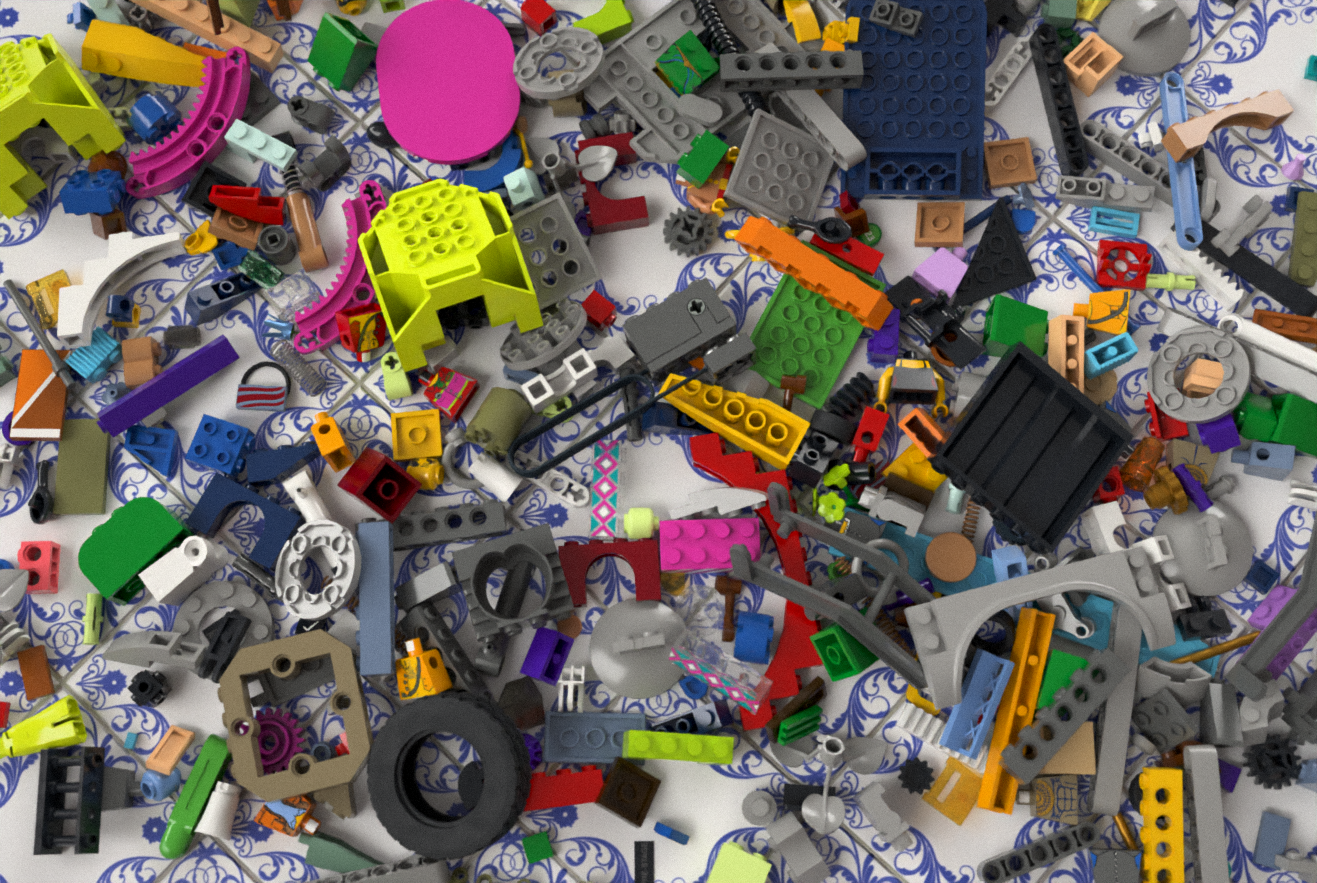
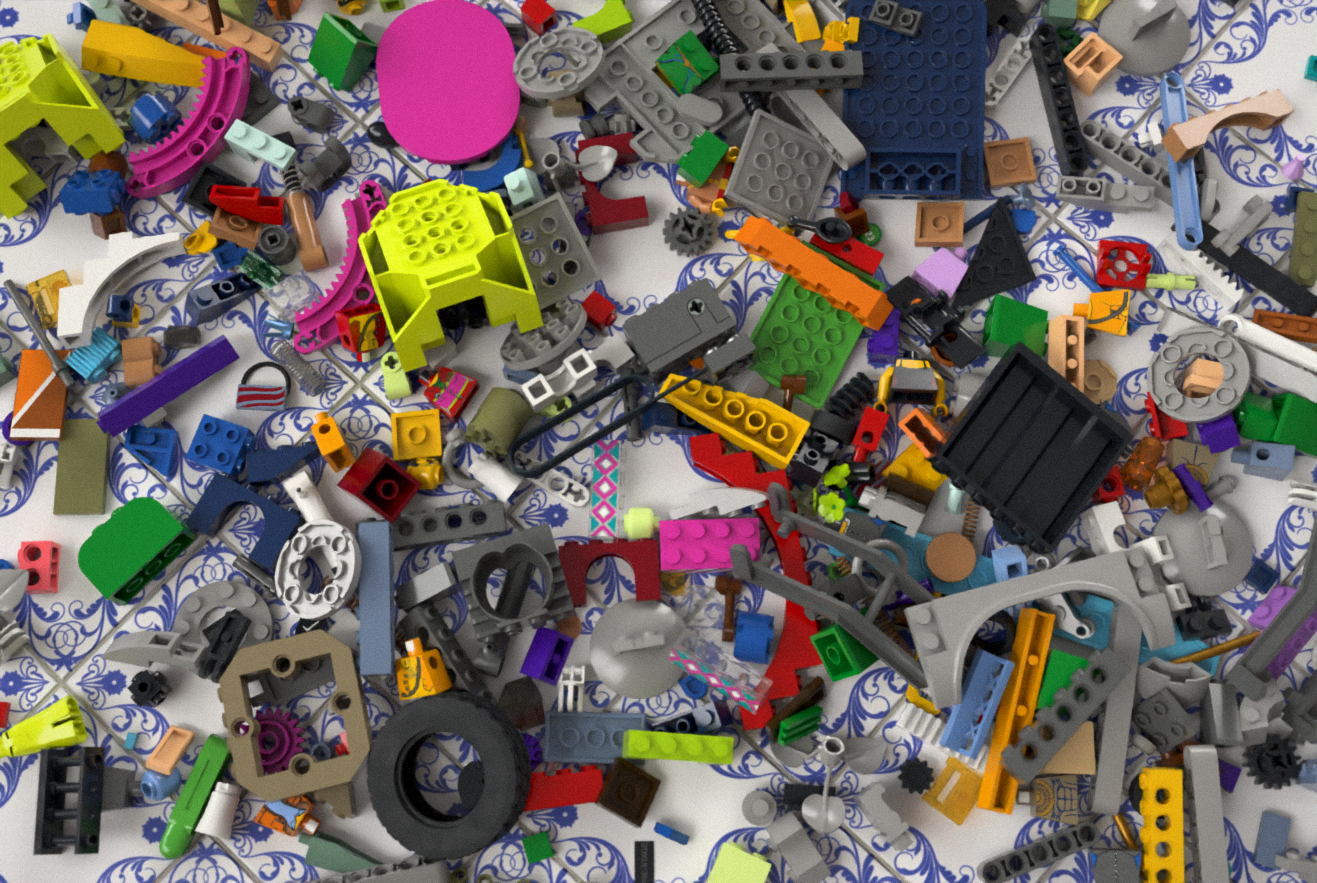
dark orange tile [17,645,55,701] -> none
black piece [28,460,54,525] -> none
yellowish green pin [82,593,103,645] -> none
white piece [139,536,229,606] -> none
medium azure brick [1084,332,1138,380] -> none
medium azure tile [1088,206,1140,239] -> none

